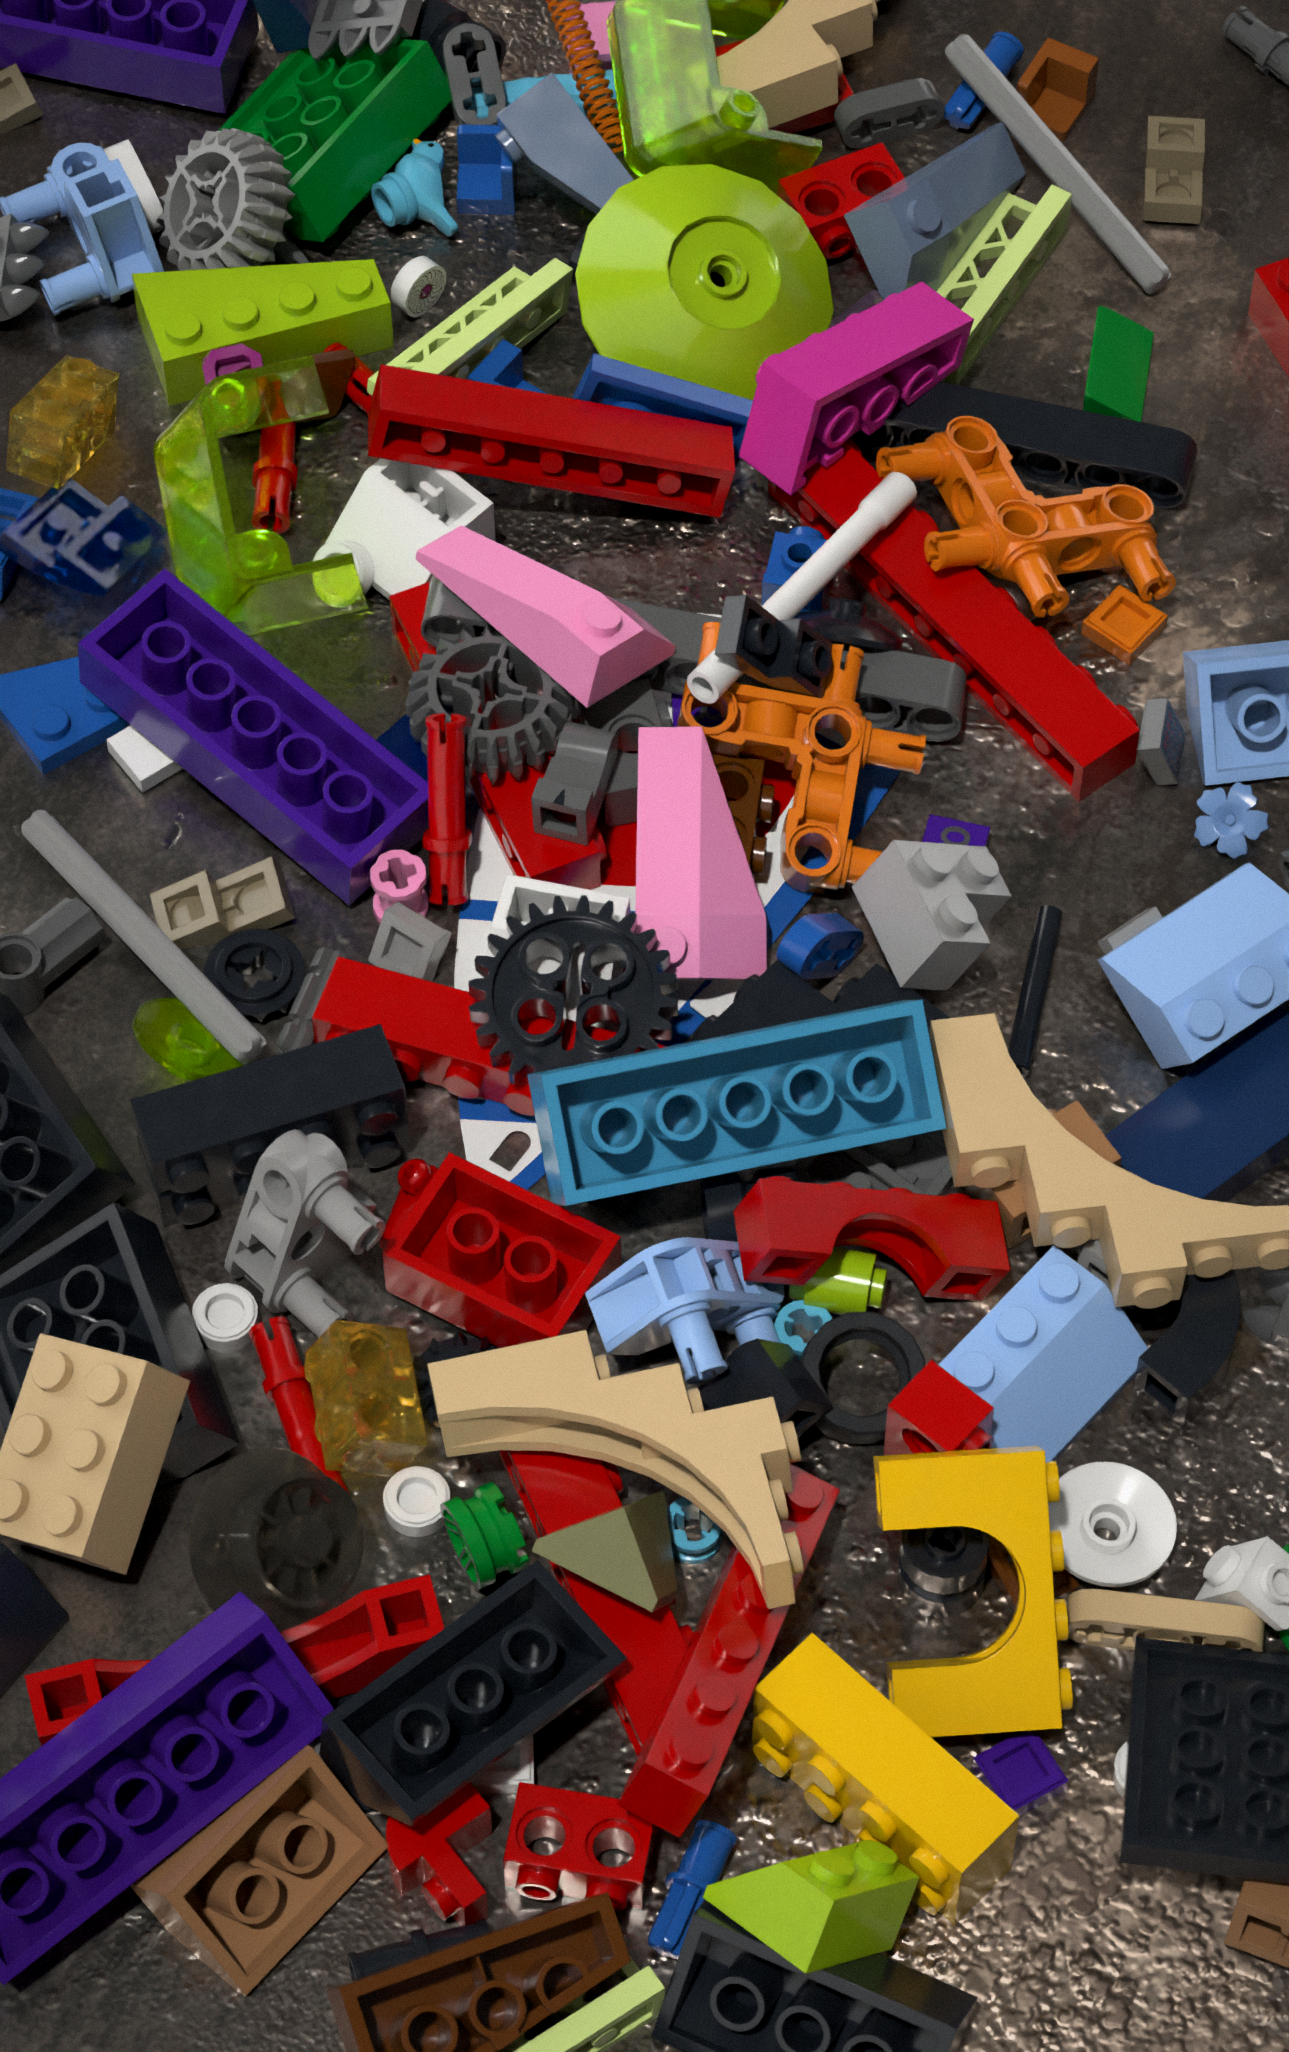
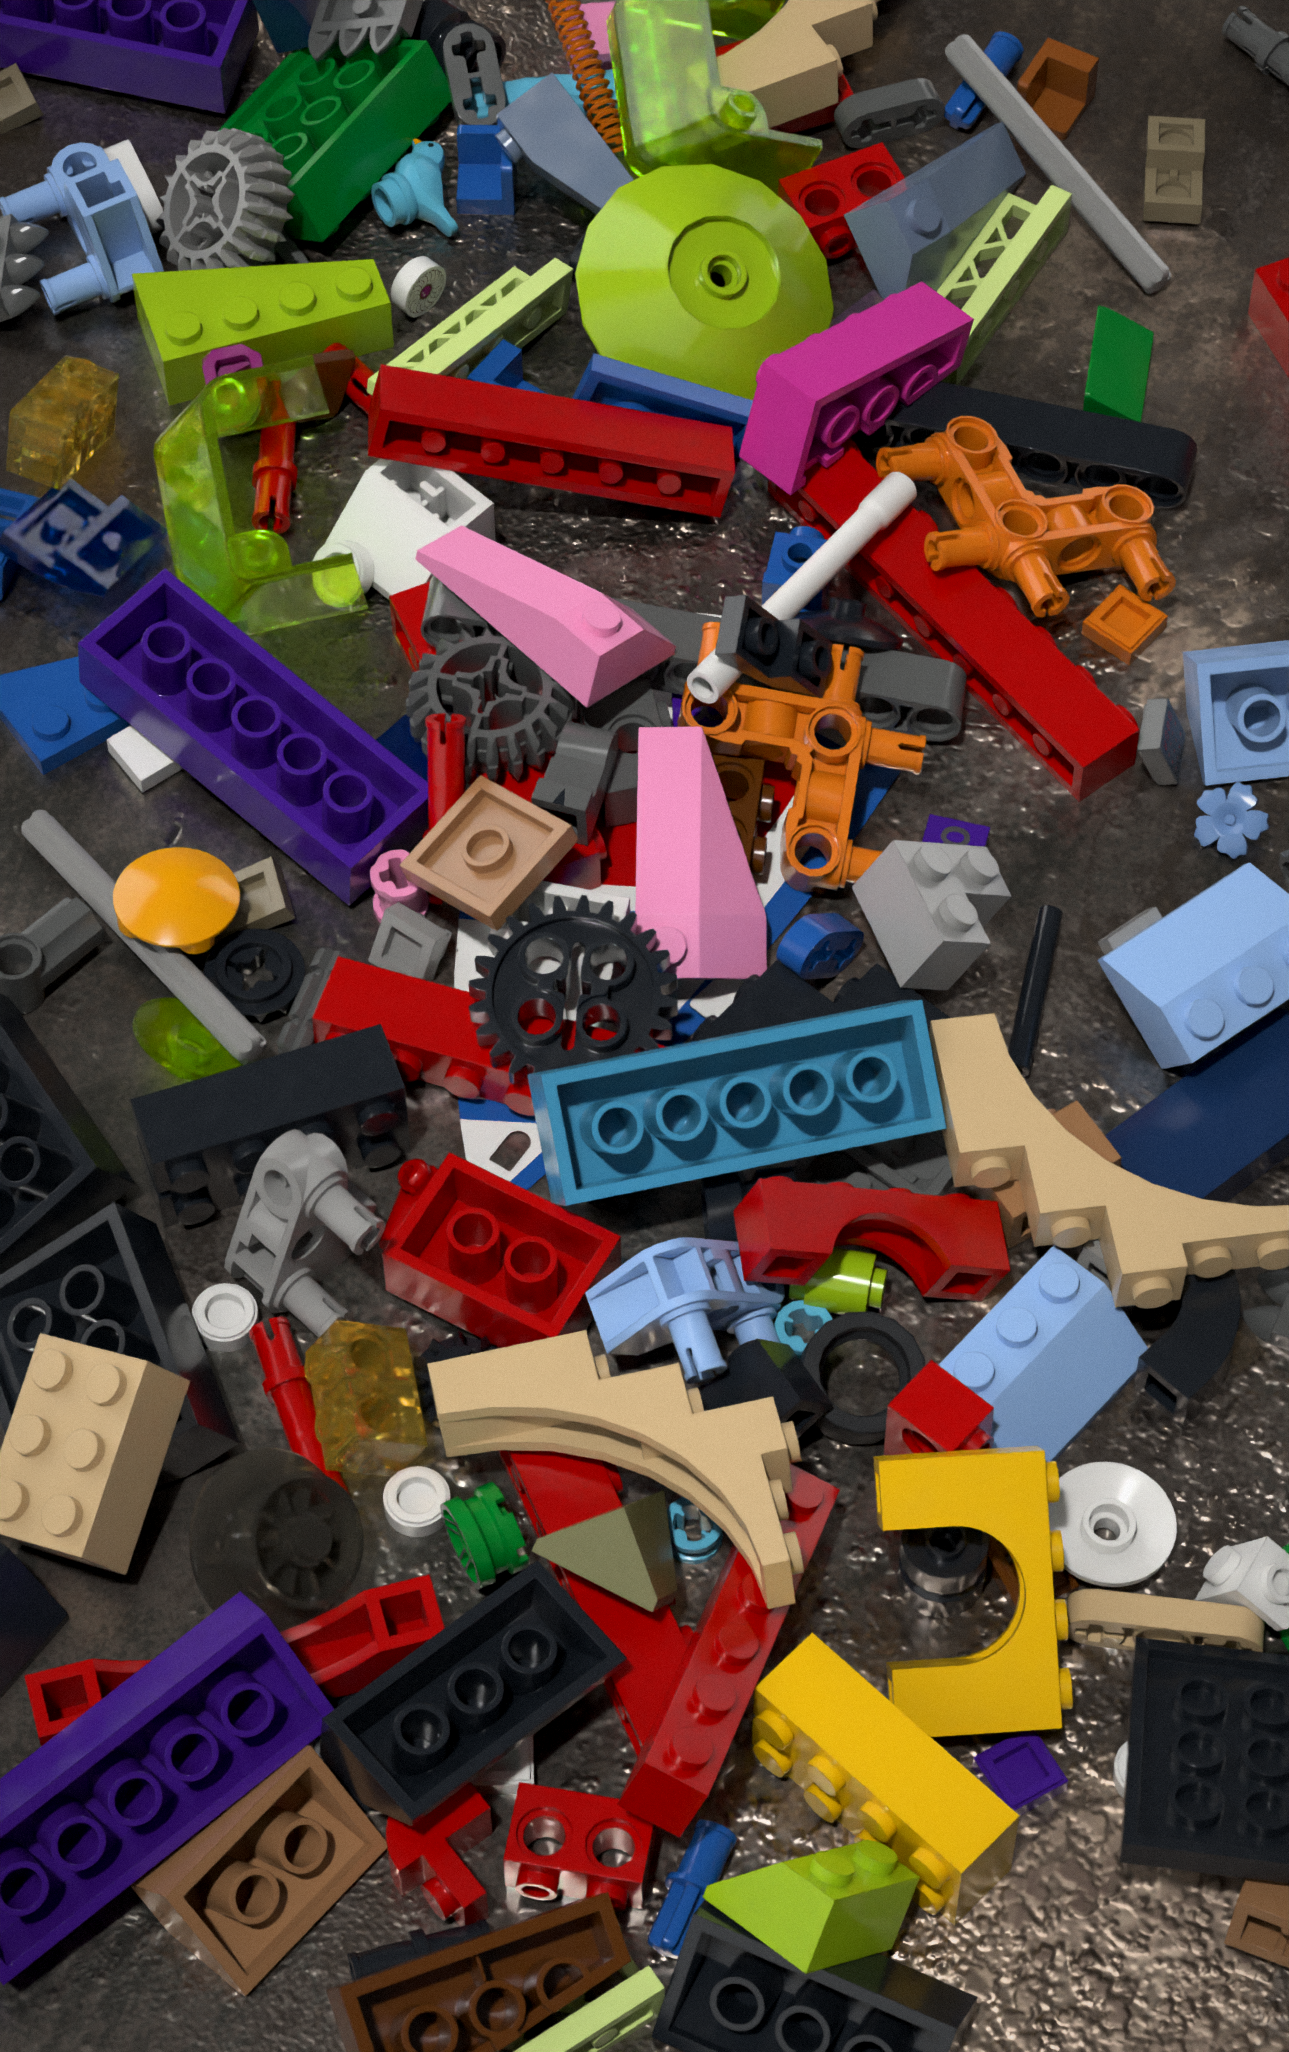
none -> light orange dish [113,847,240,954]
none -> medium nougat plate [399,775,579,931]

